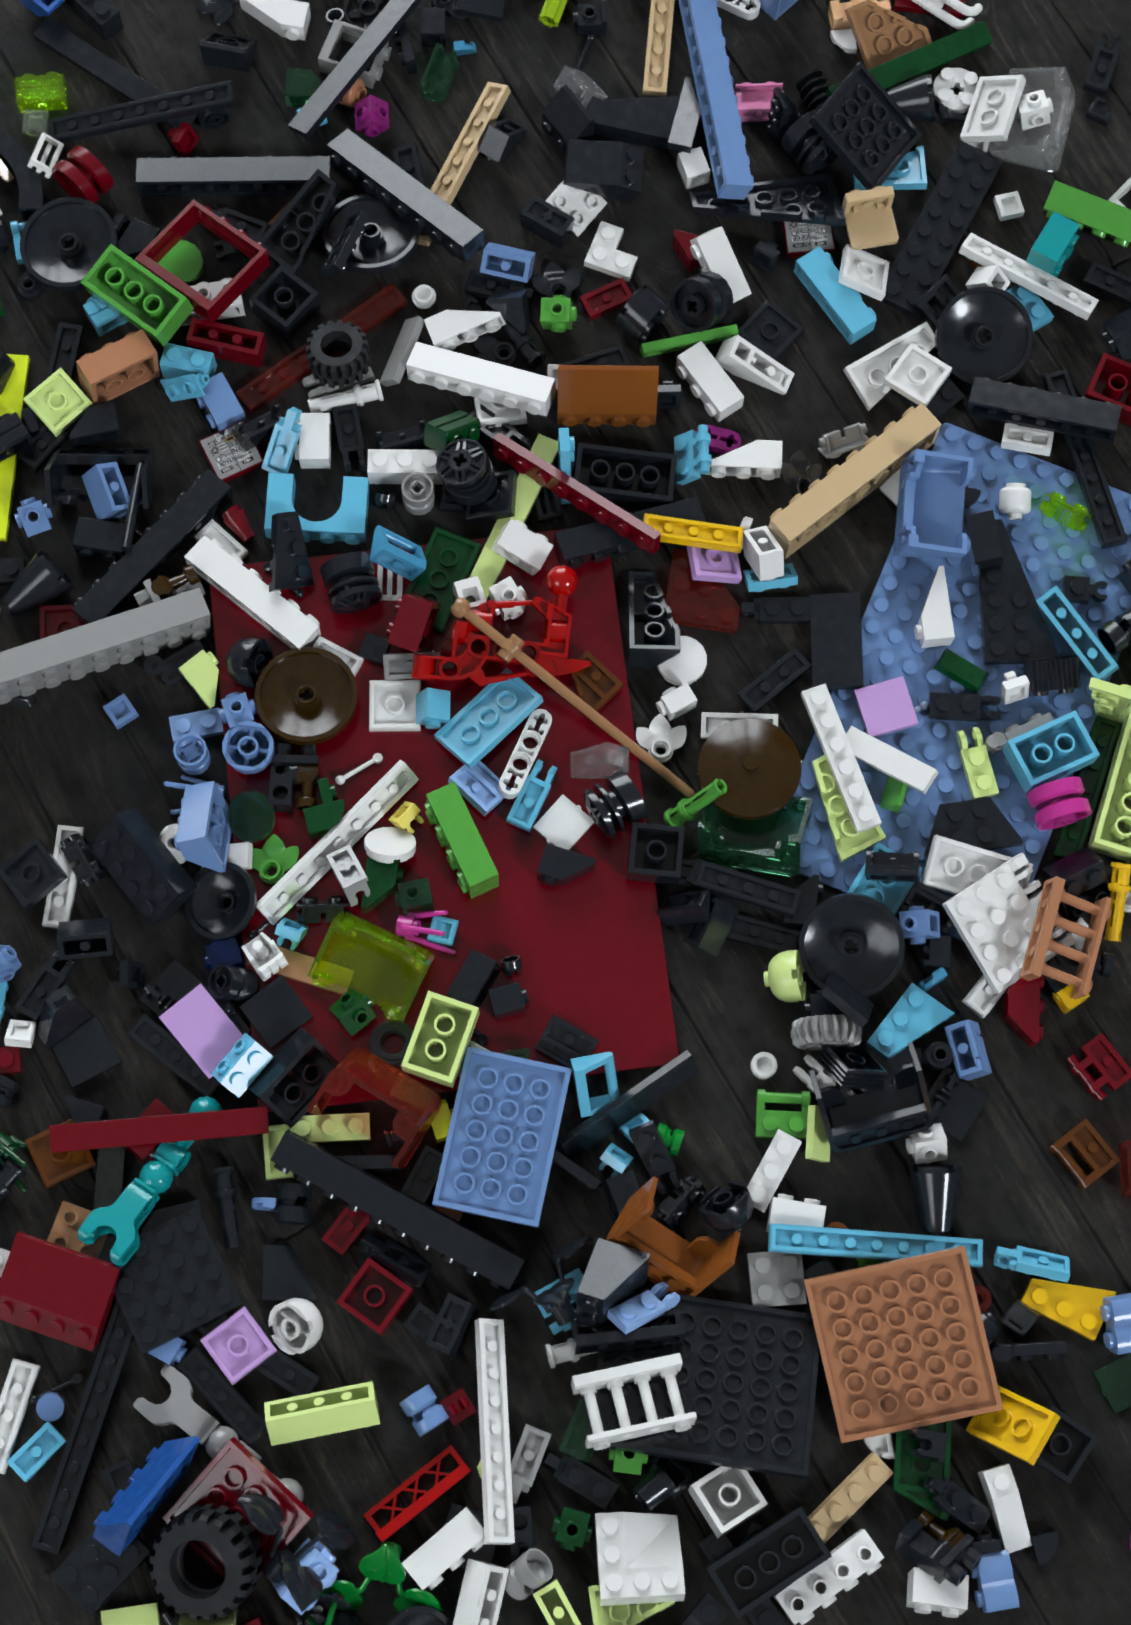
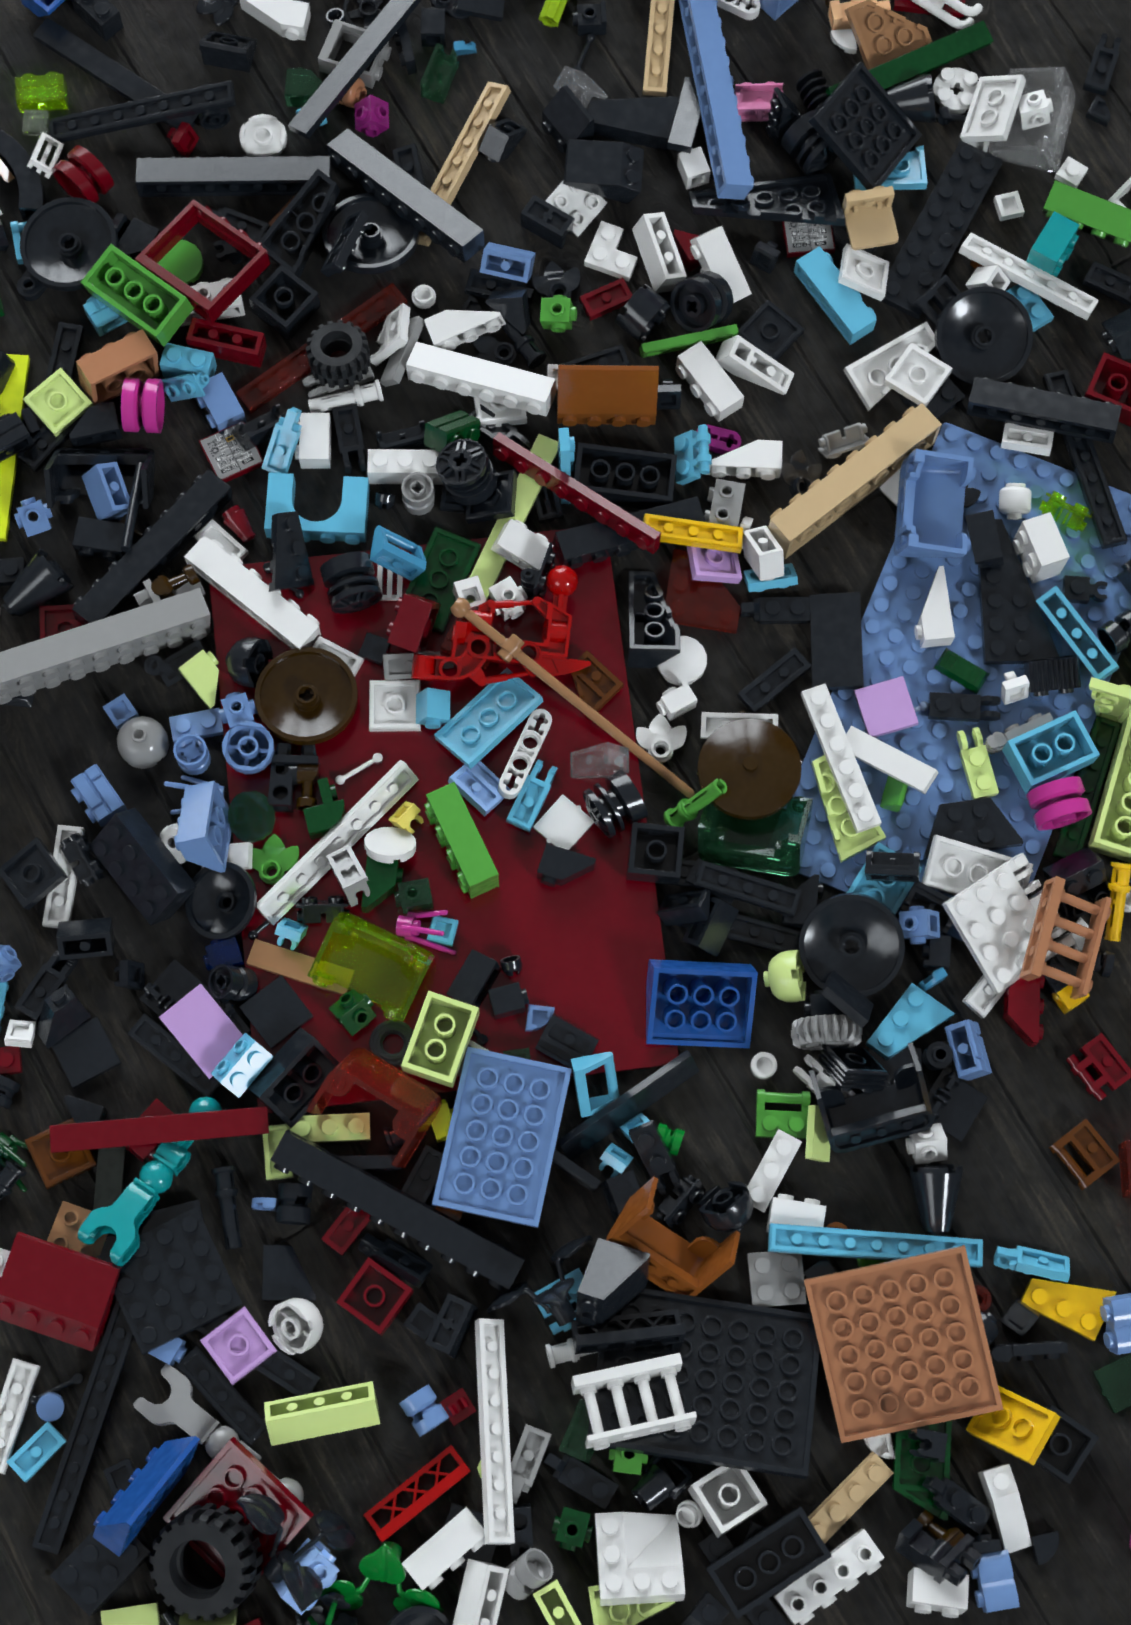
white hand [241,932,289,981] -> none
light blue hinge [607,1282,680,1334] -> none
none -> medium blue brick [70,764,127,827]
none -> light grey cylinder [117,716,169,769]
none -> dark pink wheel [121,377,165,433]
none -> white tile [239,114,287,157]
none -> white wing [370,303,410,366]
none -> black hinge [520,542,556,599]
none -> medium blue tile [525,1004,555,1032]
none -> white brick [632,212,687,293]
none -> blue slope [646,959,758,1048]
none -> white plate [676,1500,703,1528]
none -> light grey brick [704,479,746,527]
none -> white brick [1012,512,1070,584]
none -> white plate [1054,156,1089,188]

